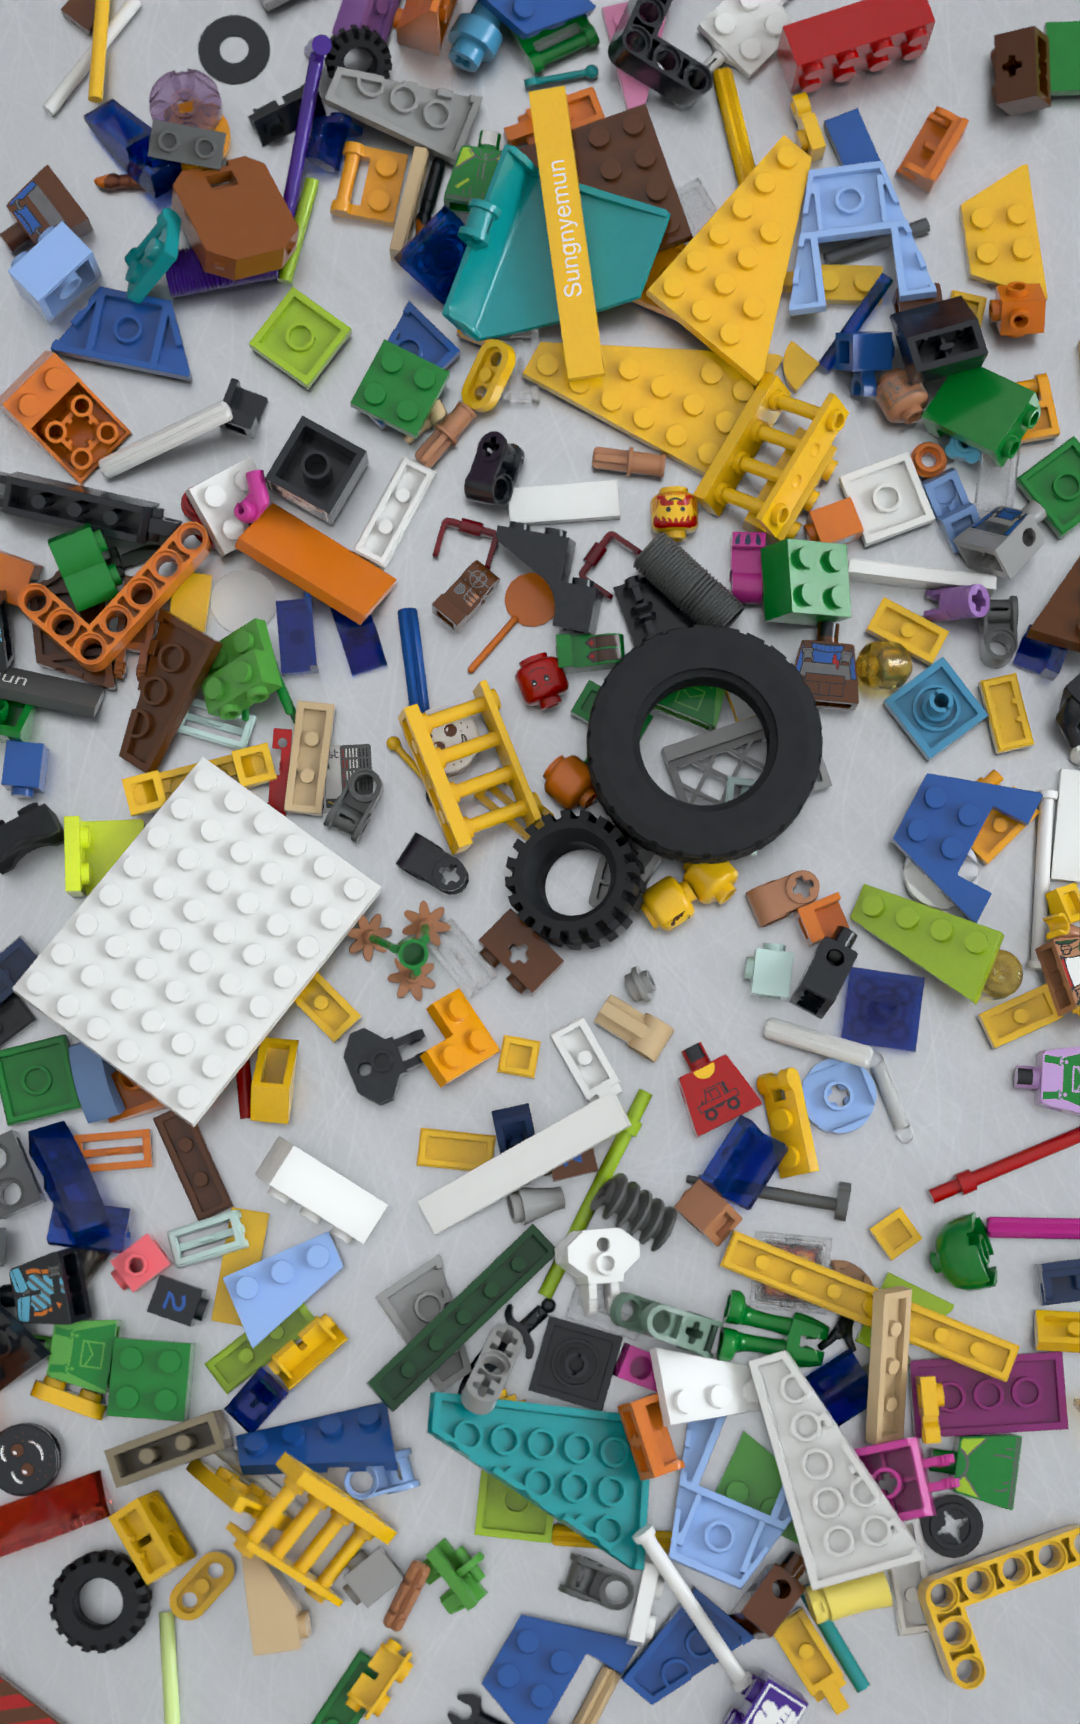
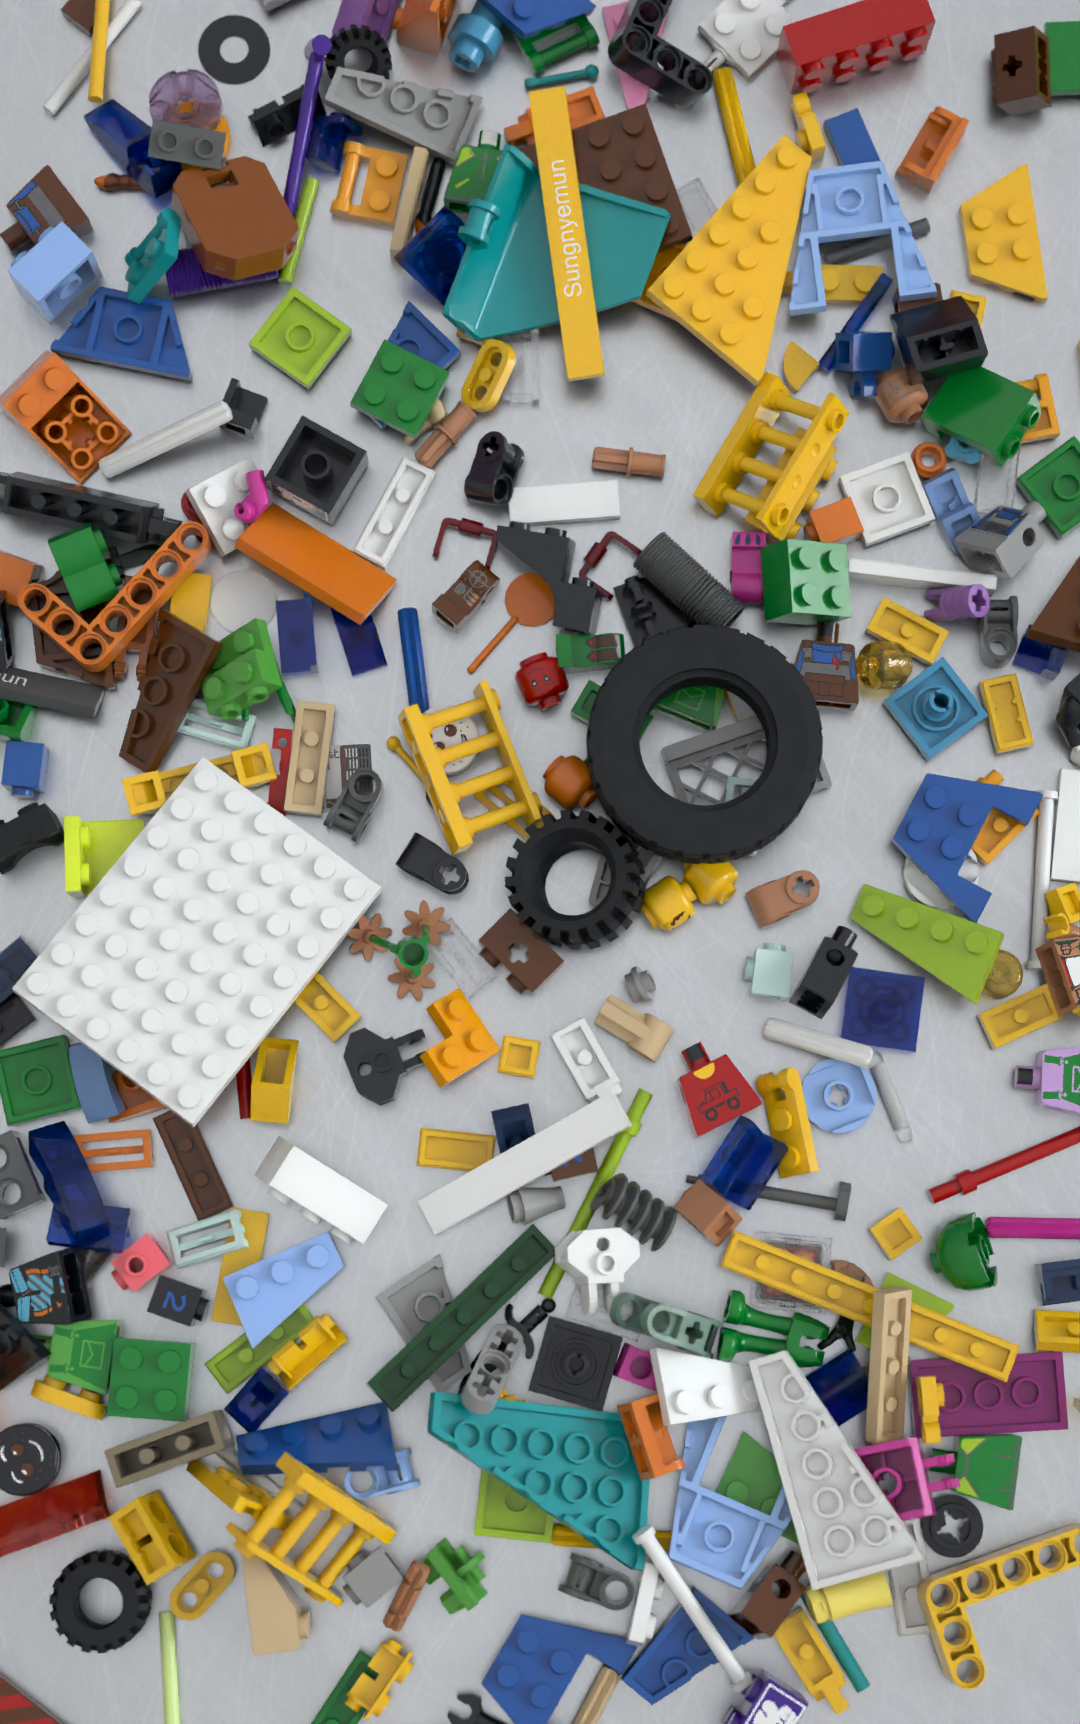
yellow wing [522,342,783,477] -> none
yellow head [650,486,699,542] -> none
orange panel [794,892,849,947] -> none
orange brick [989,281,1046,338] -> none

